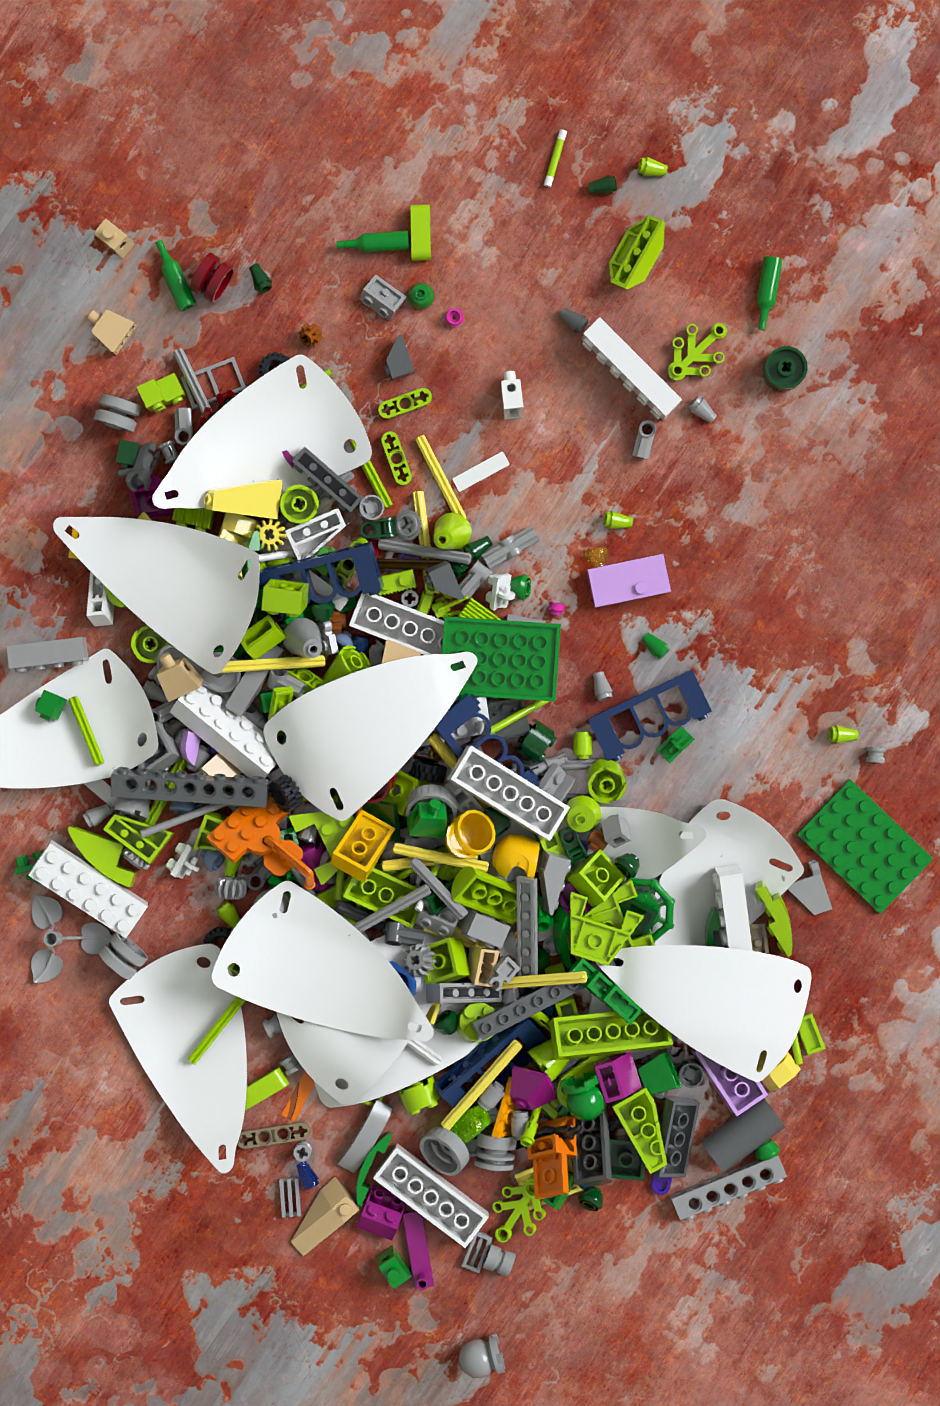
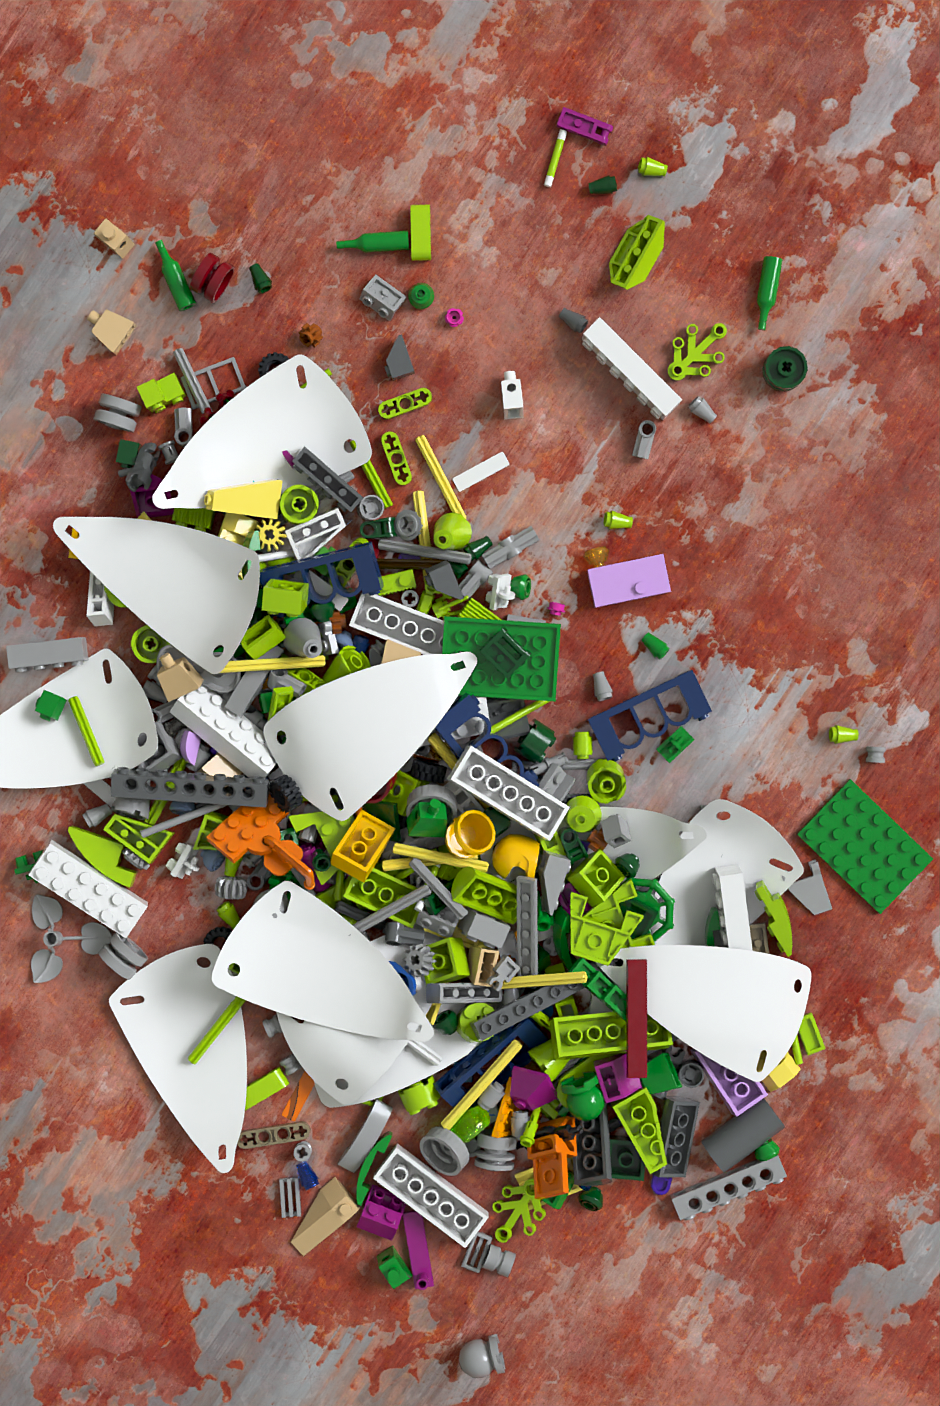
none -> dark green cone [312,849,331,872]
none -> dark green plate [480,627,532,679]
none -> magenta plate [556,107,613,146]
none -> dark red tile [626,959,647,1078]

